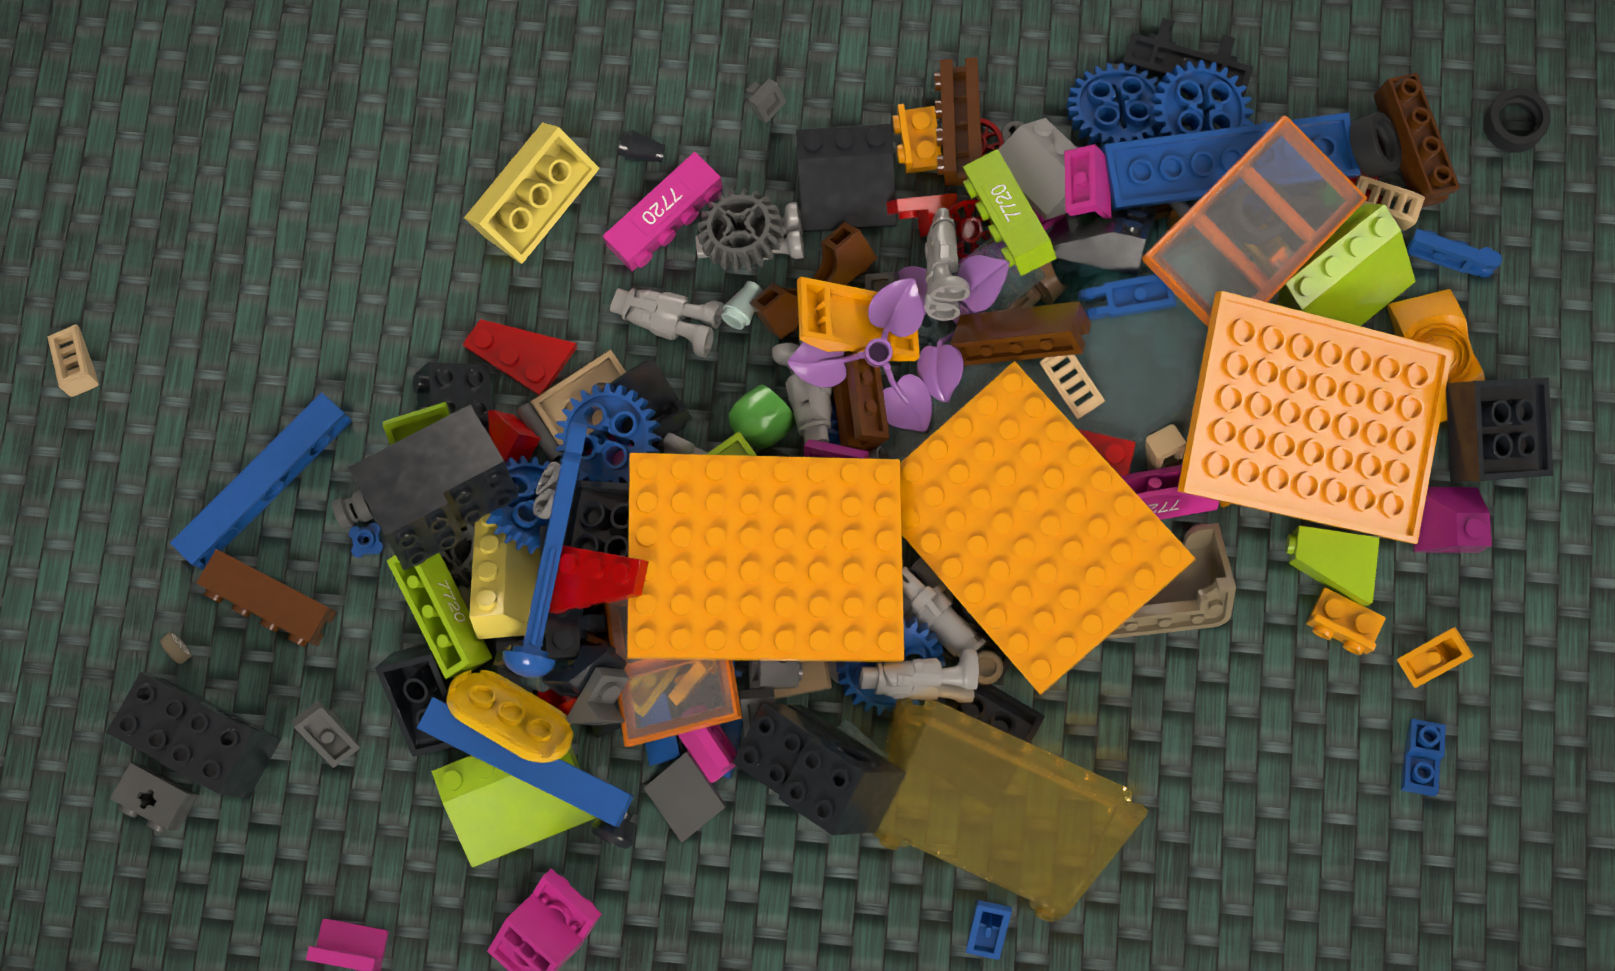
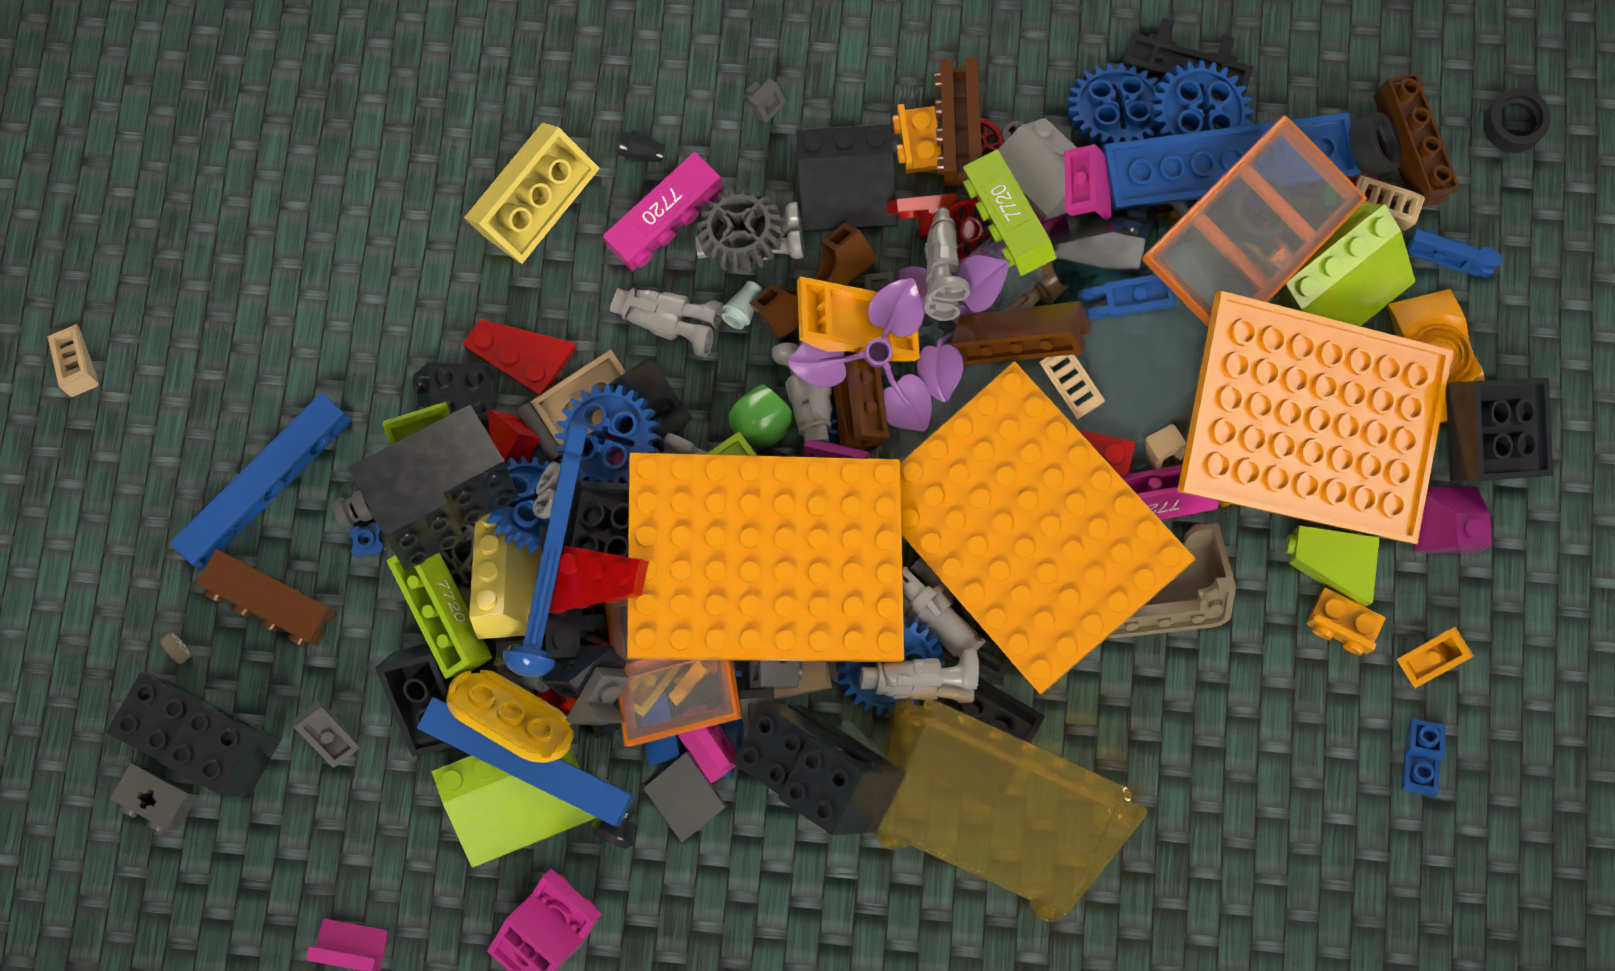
blue slope [966,900,1012,960] -> none
dark tan tile [977,650,1003,685] -> none

